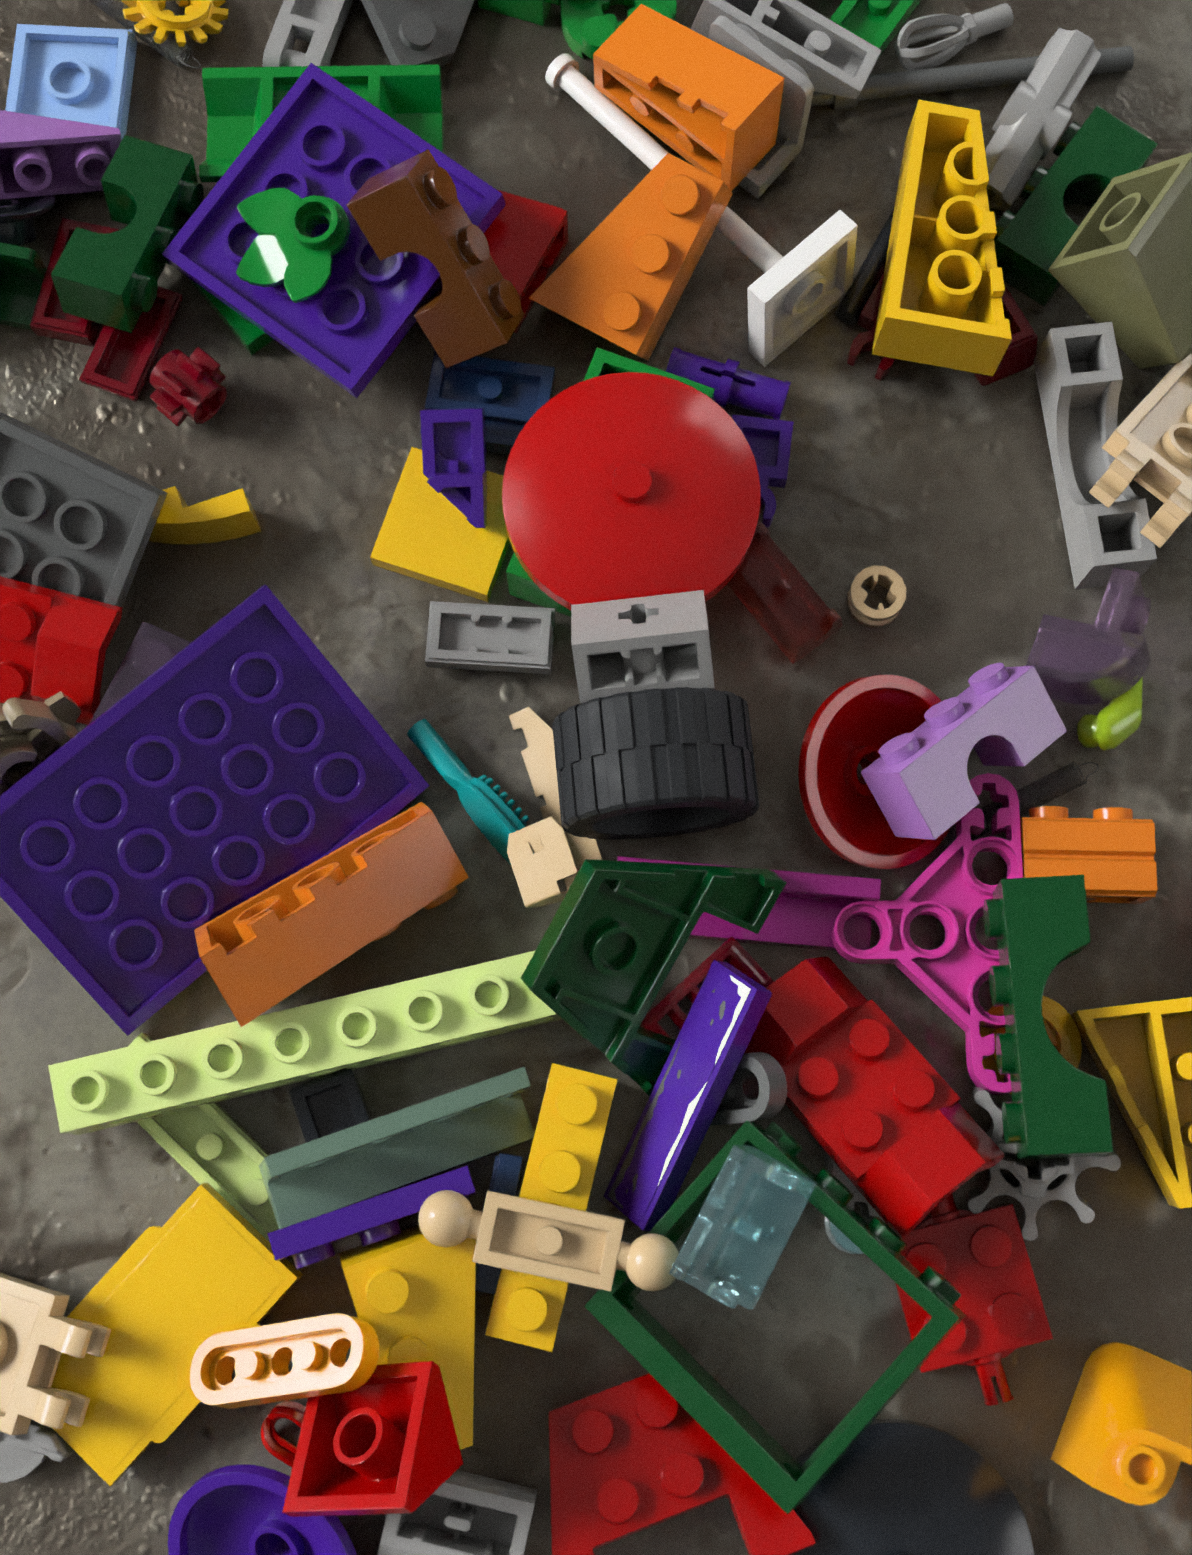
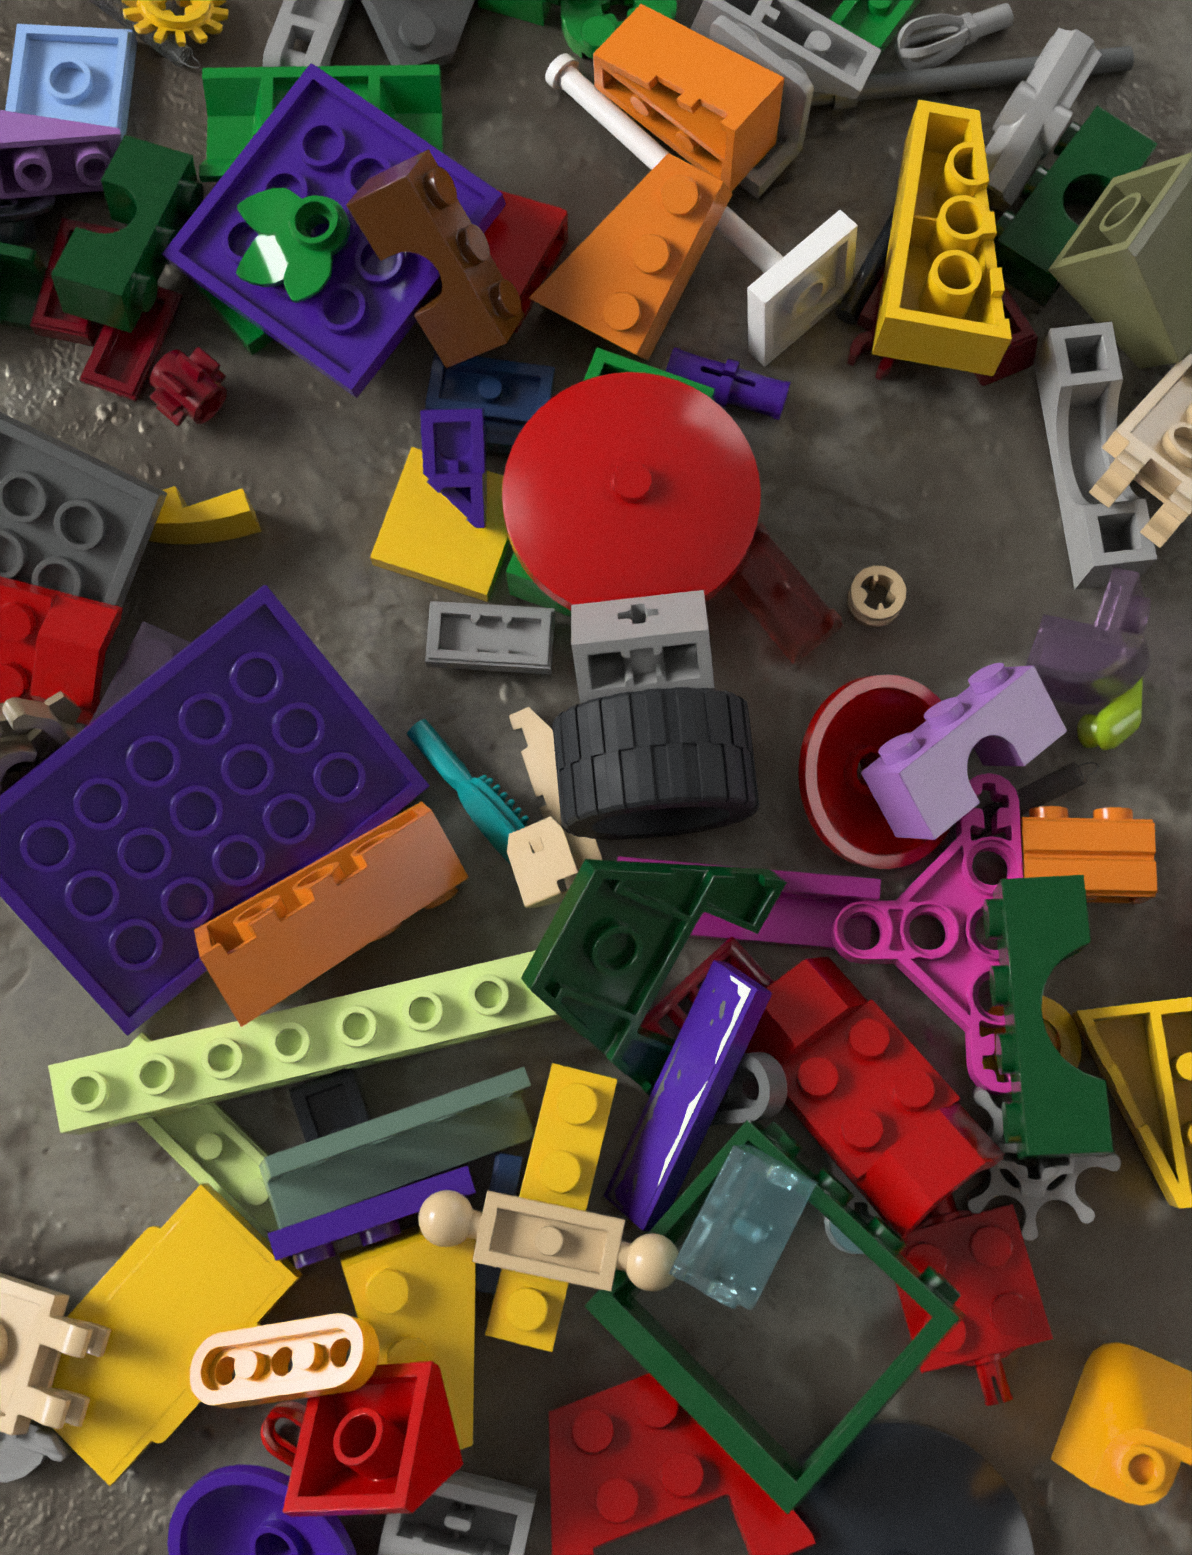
dark purple plate [732,414,794,527] -> none

